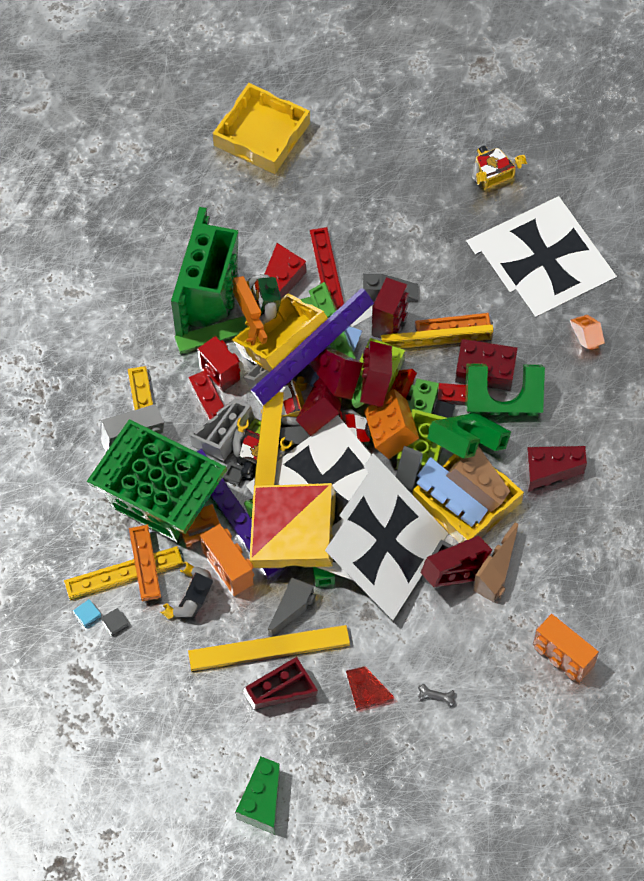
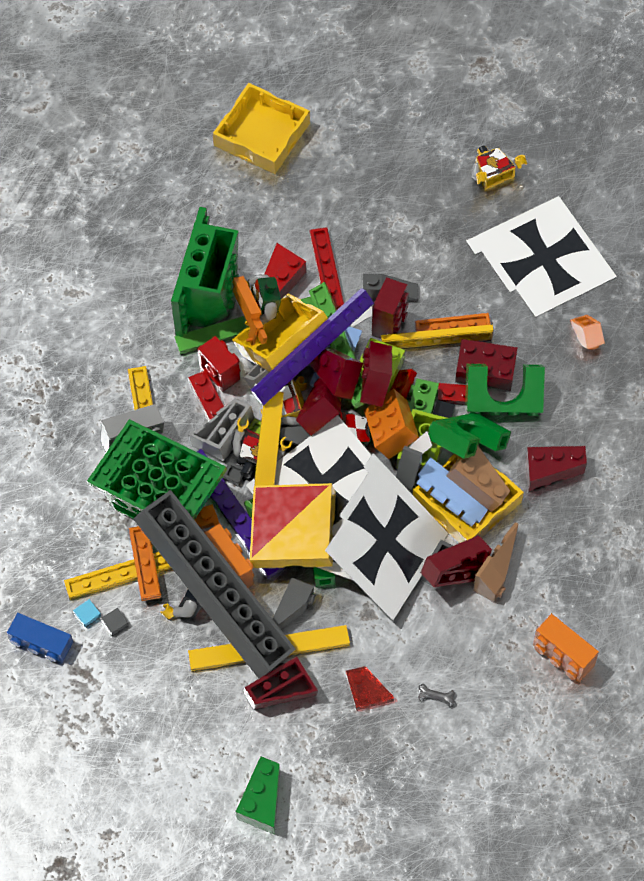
none -> blue brick [7,612,73,663]
none -> dark grey brick [133,490,296,679]
none -> white sticker [409,432,432,453]

